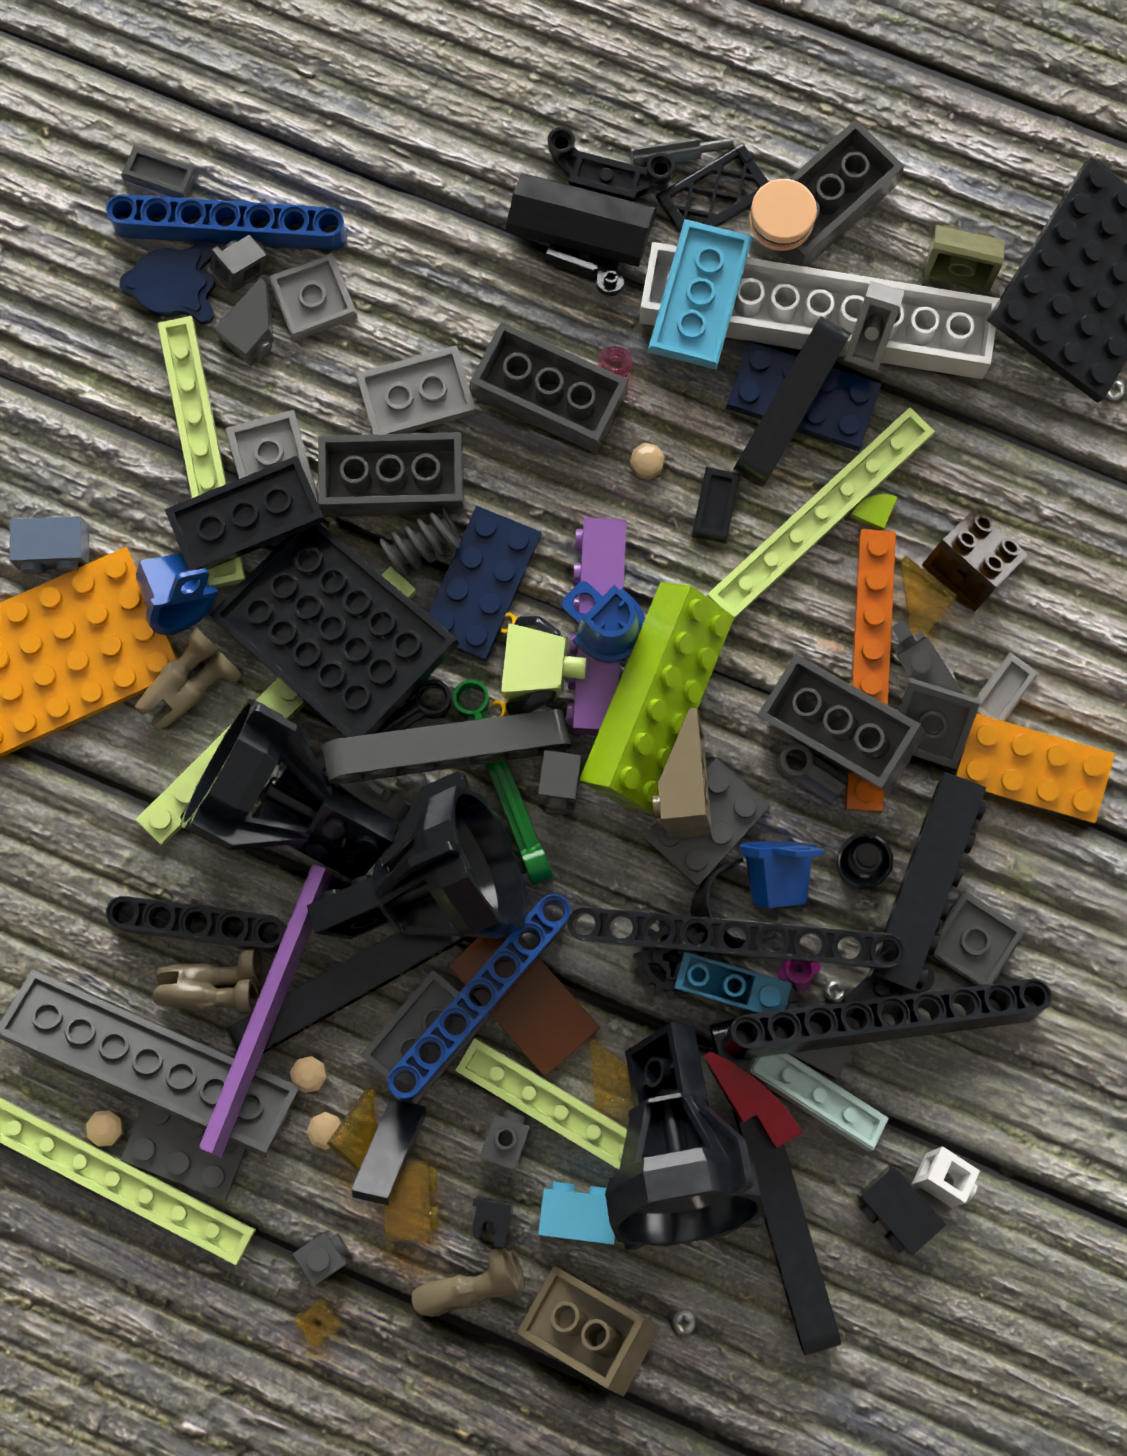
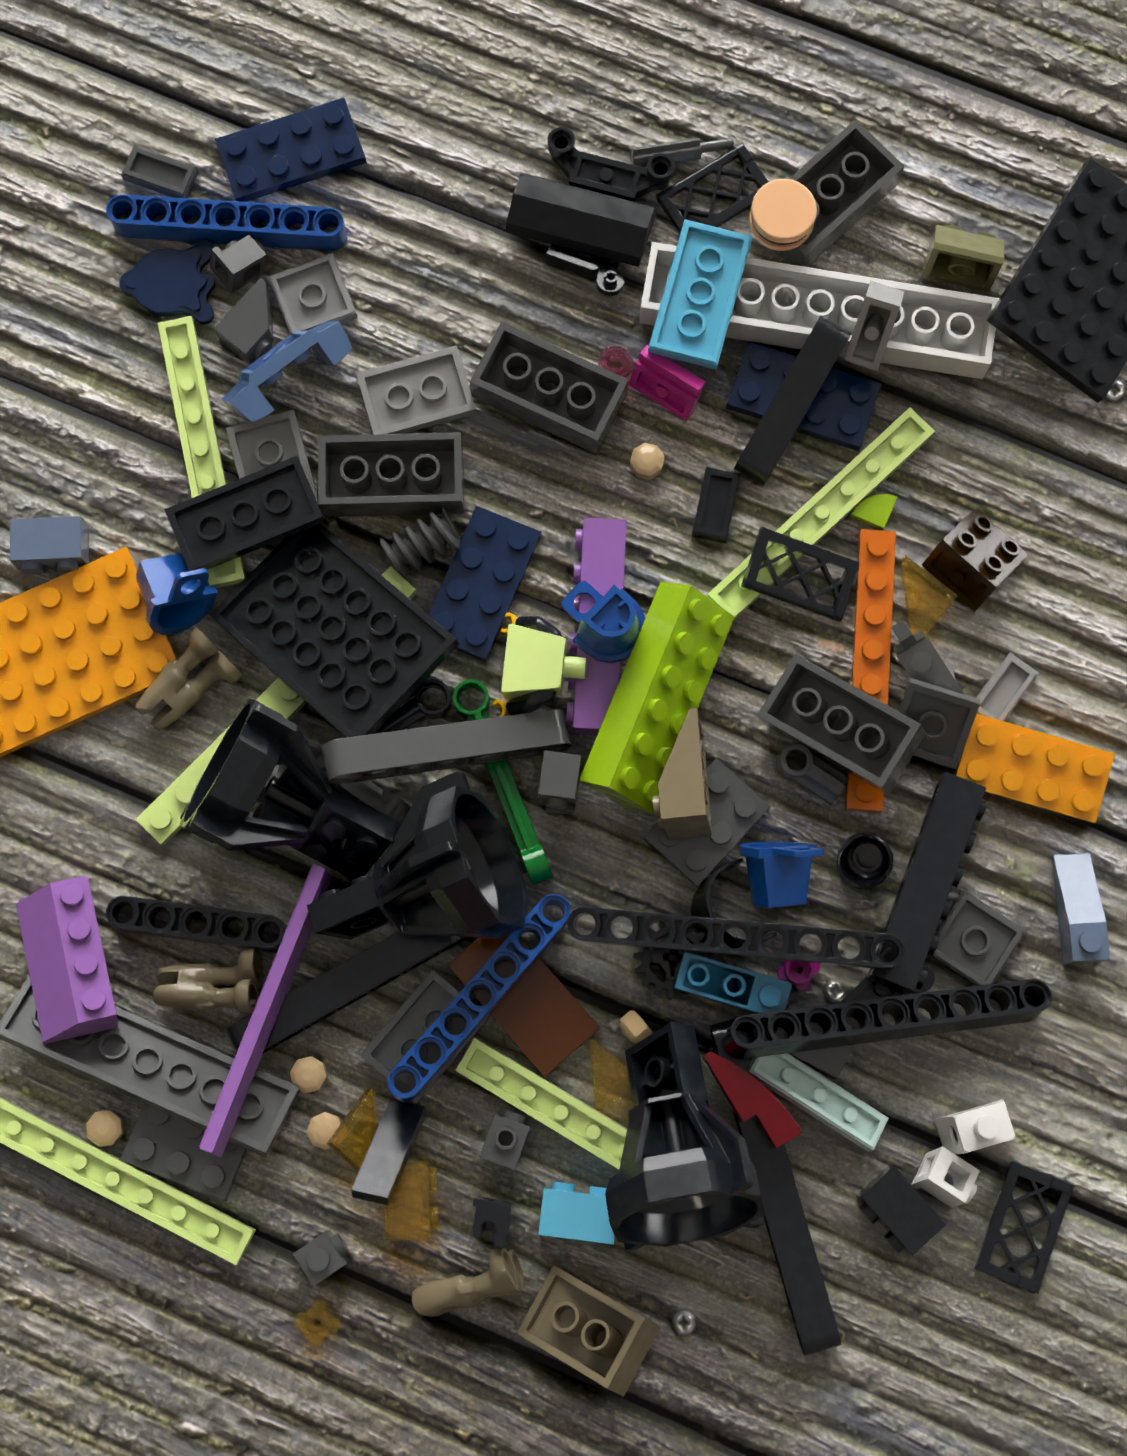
none -> medium lavender slope [16,876,119,1044]
none -> dark blue plate [215,97,367,202]
none -> medium blue plate [222,321,352,422]
none -> tan tile [620,1010,653,1045]
none -> dark pink plate [628,345,706,421]
none -> black window [741,527,859,622]
none -> white torso [934,1100,1016,1155]
none -> black window [974,1161,1074,1294]
none -> slope [1052,853,1110,965]

